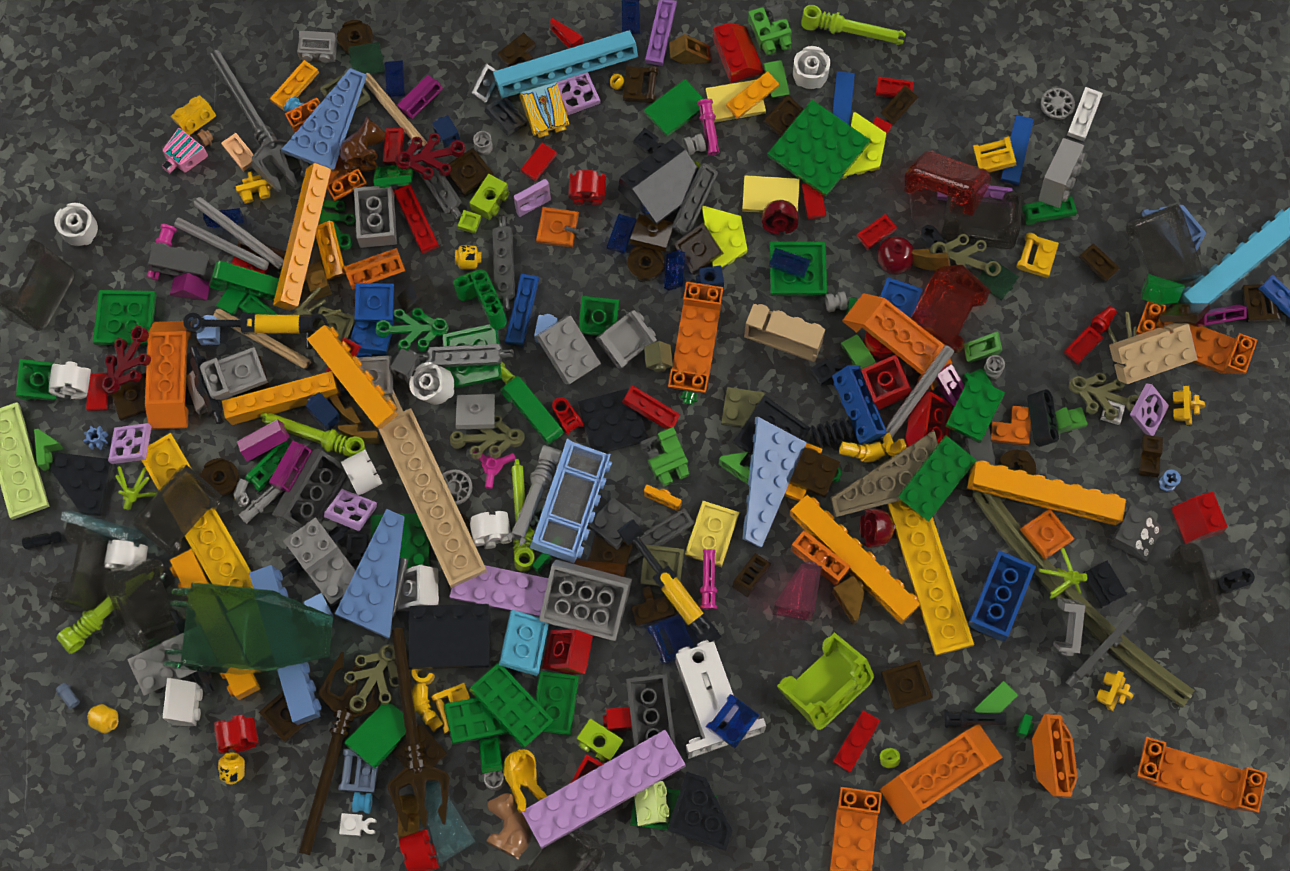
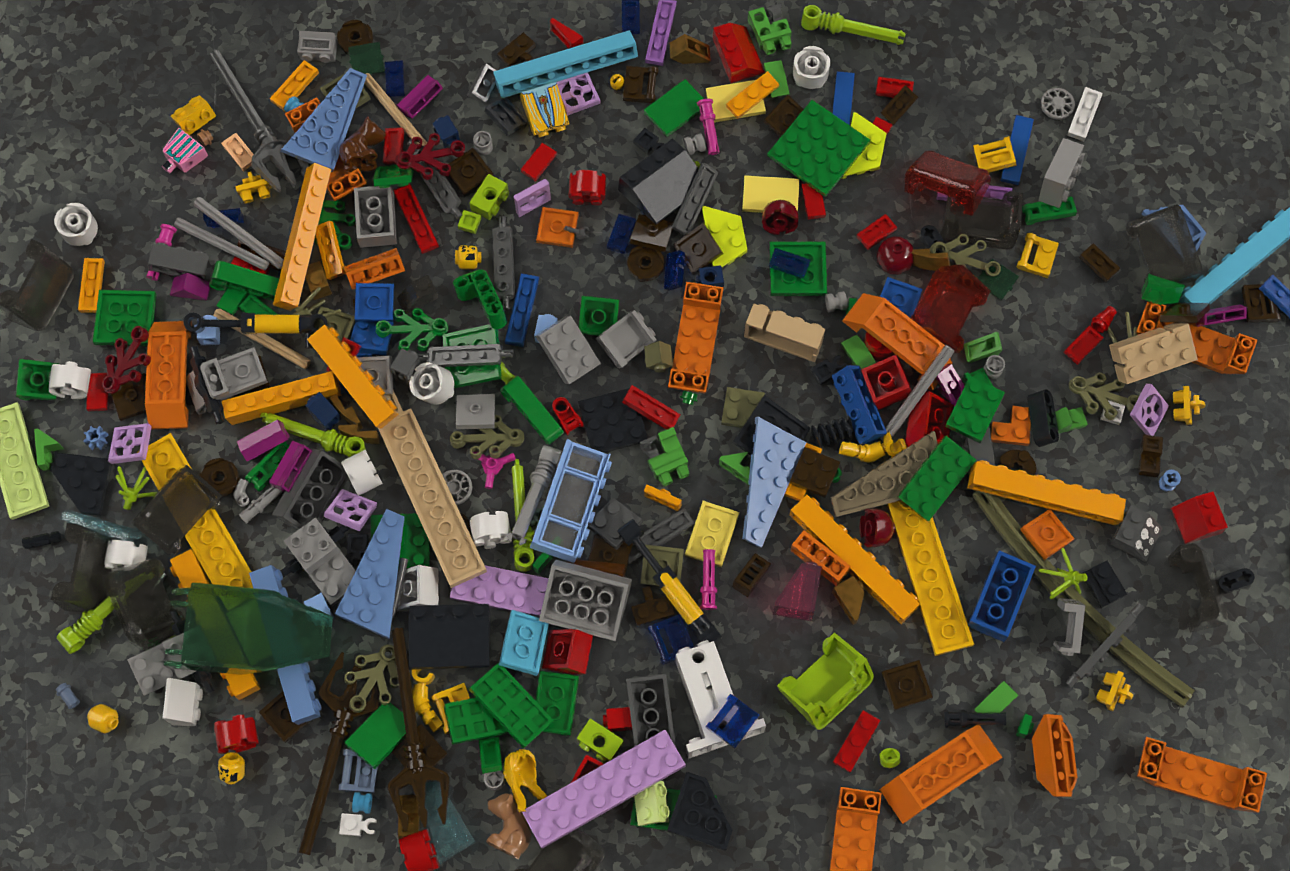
none -> light orange plate [78,258,105,313]

